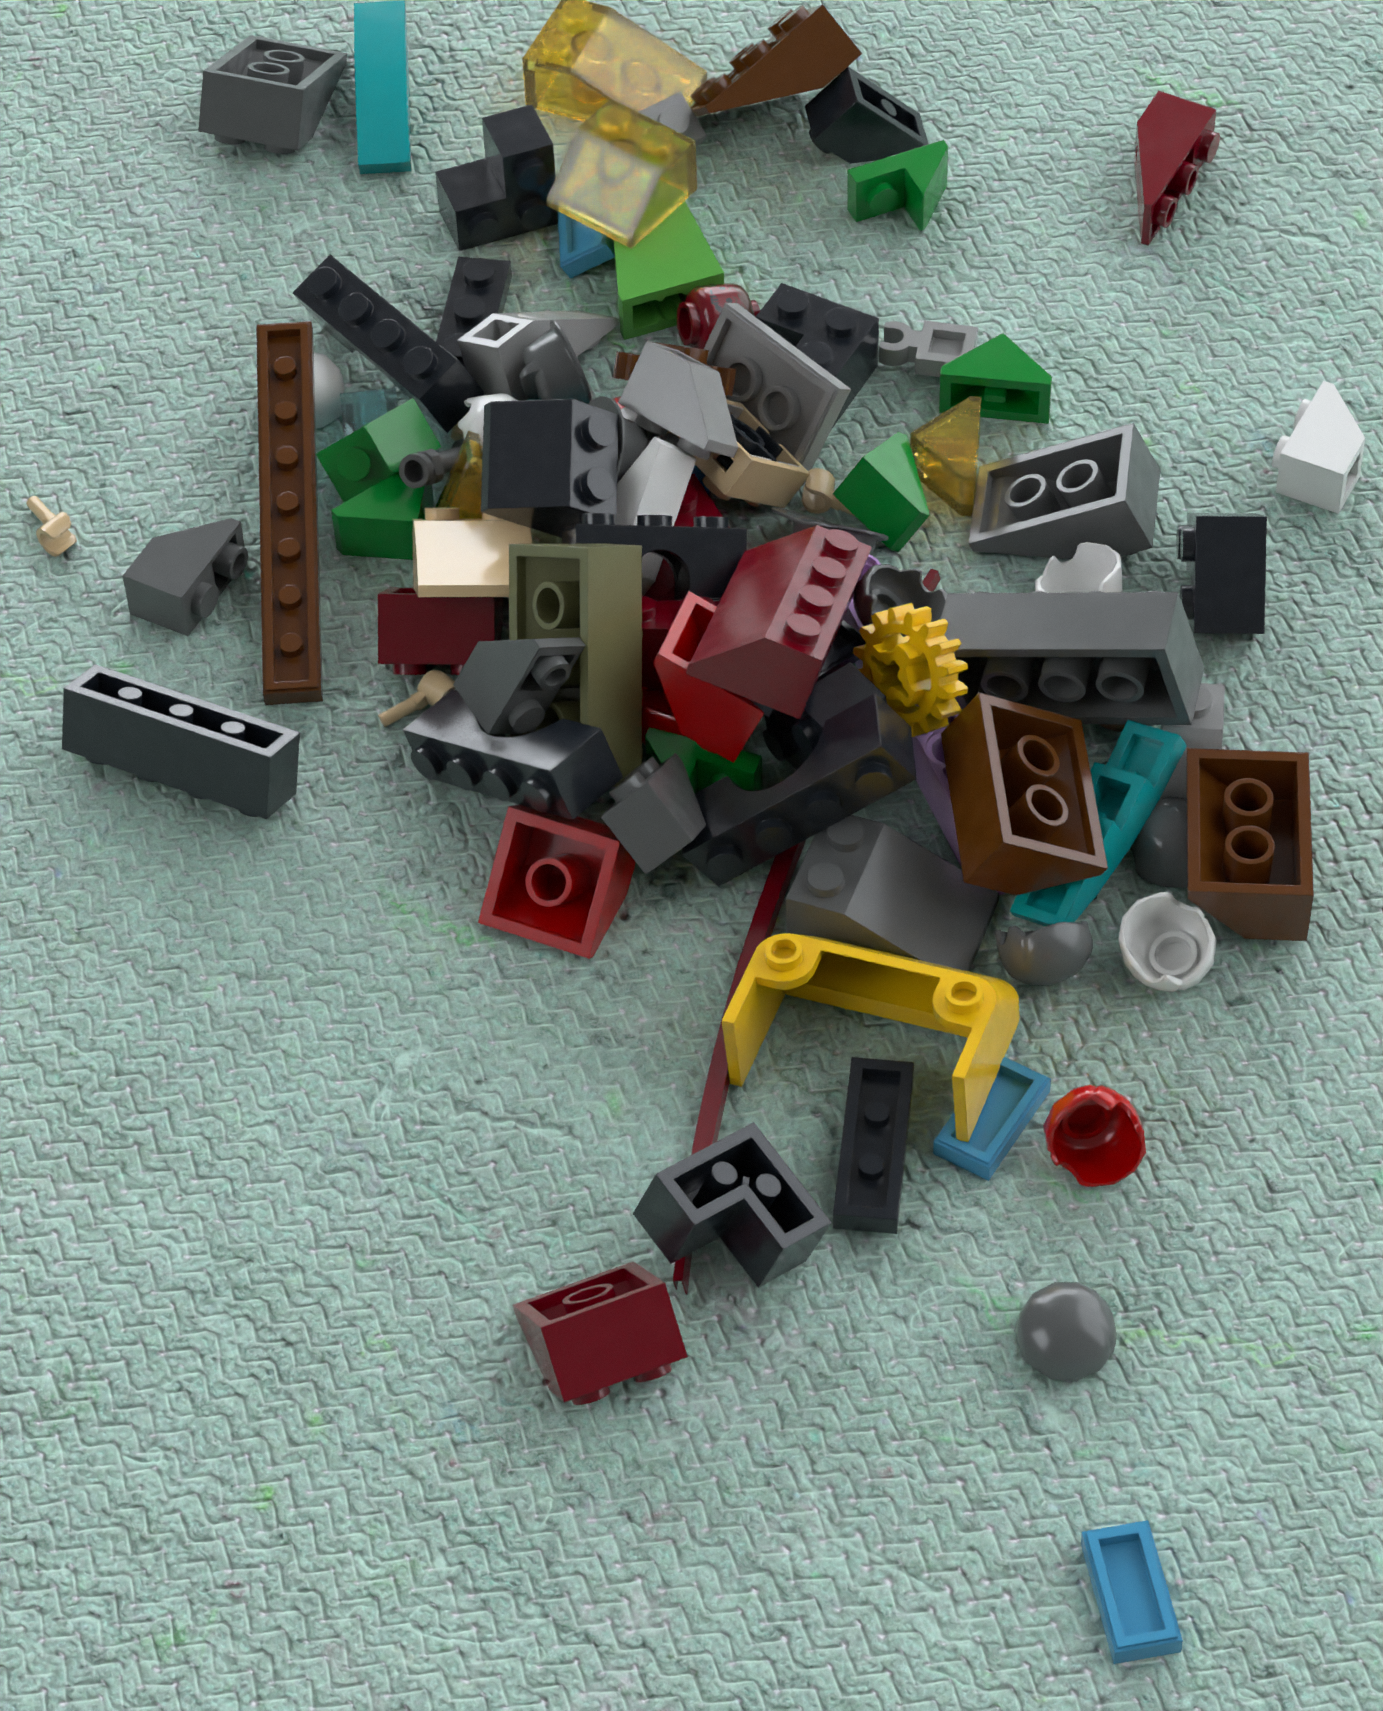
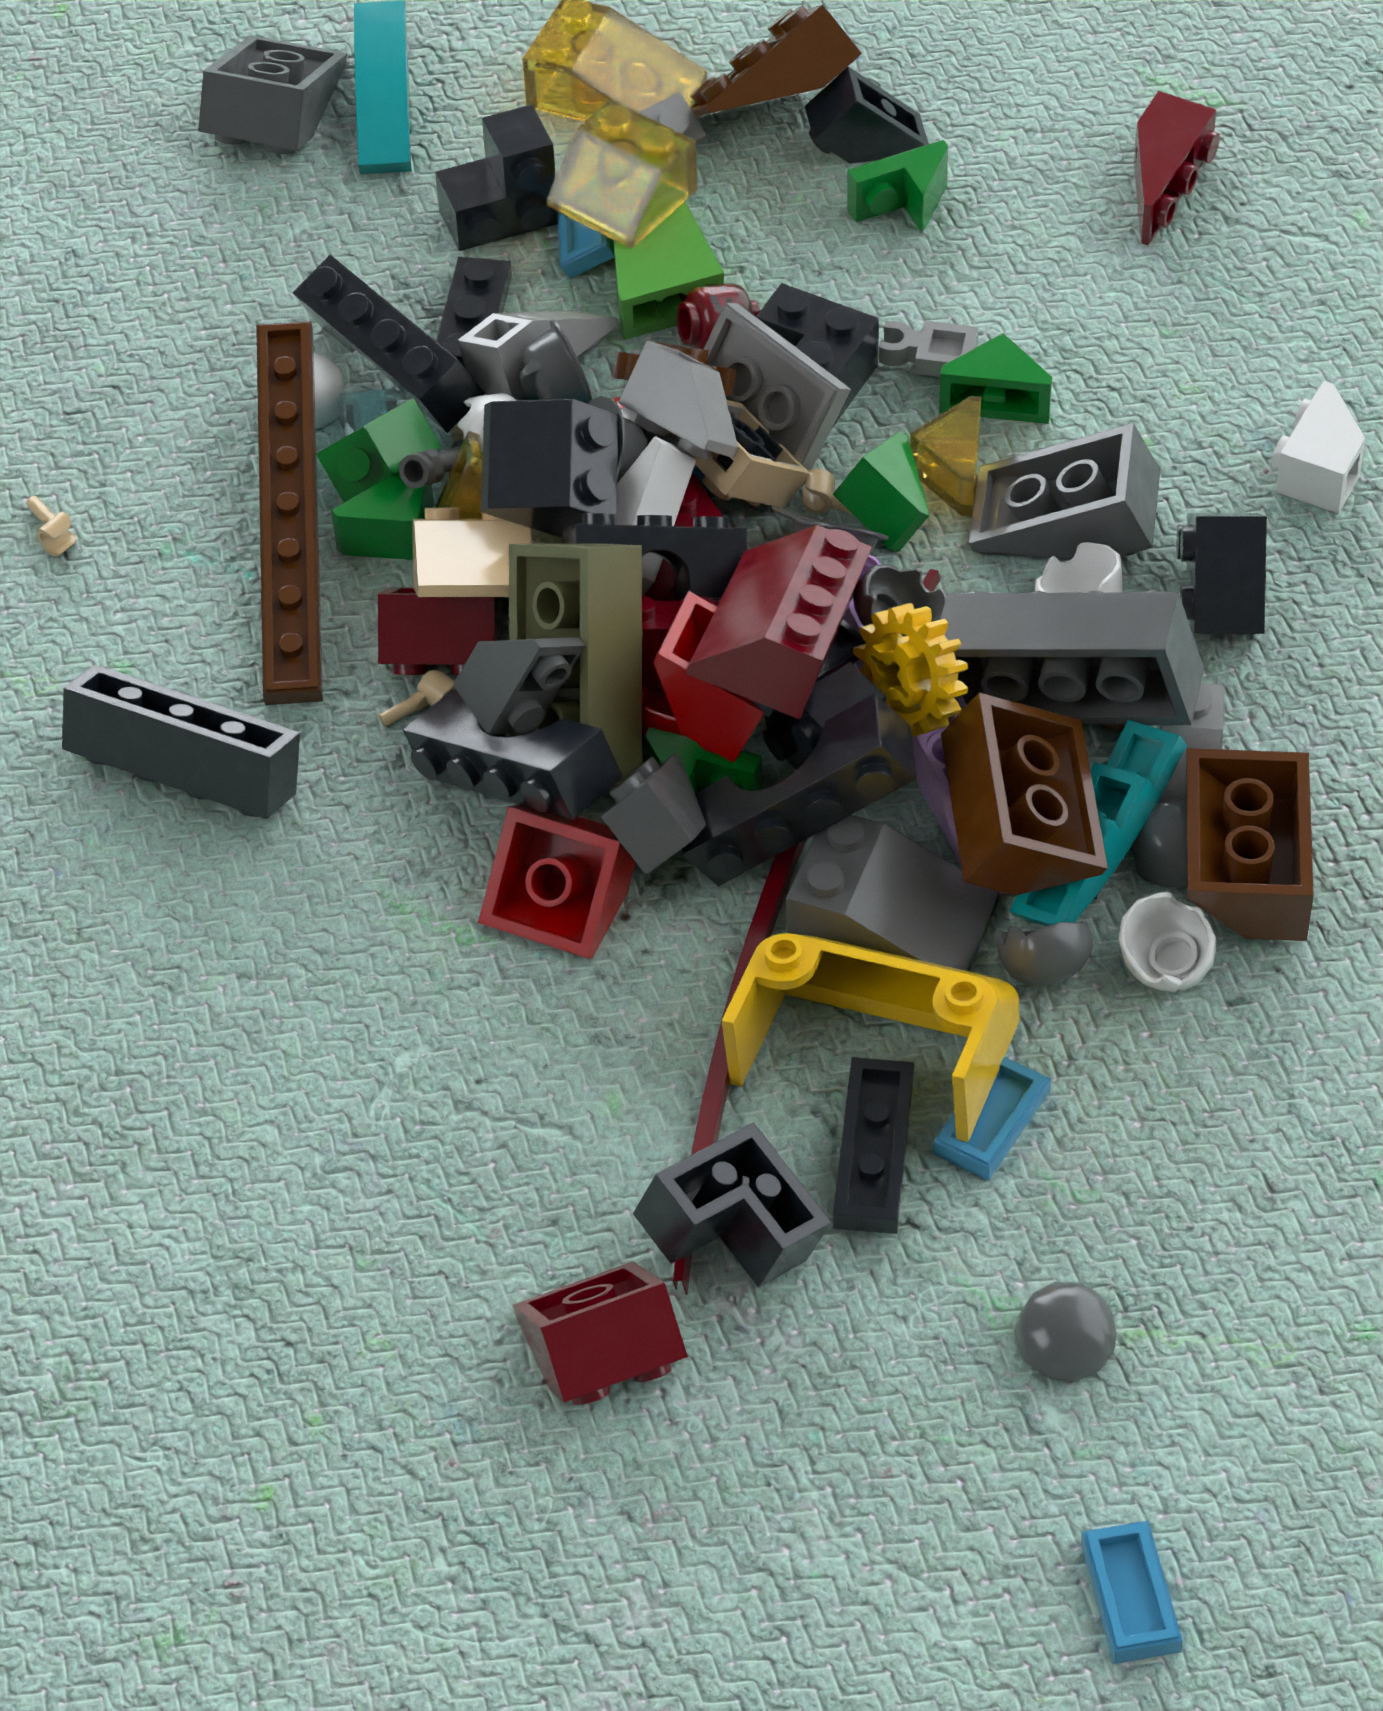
dark grey slope [122,518,248,636] -> none
red hair [1043,1084,1146,1187] -> none

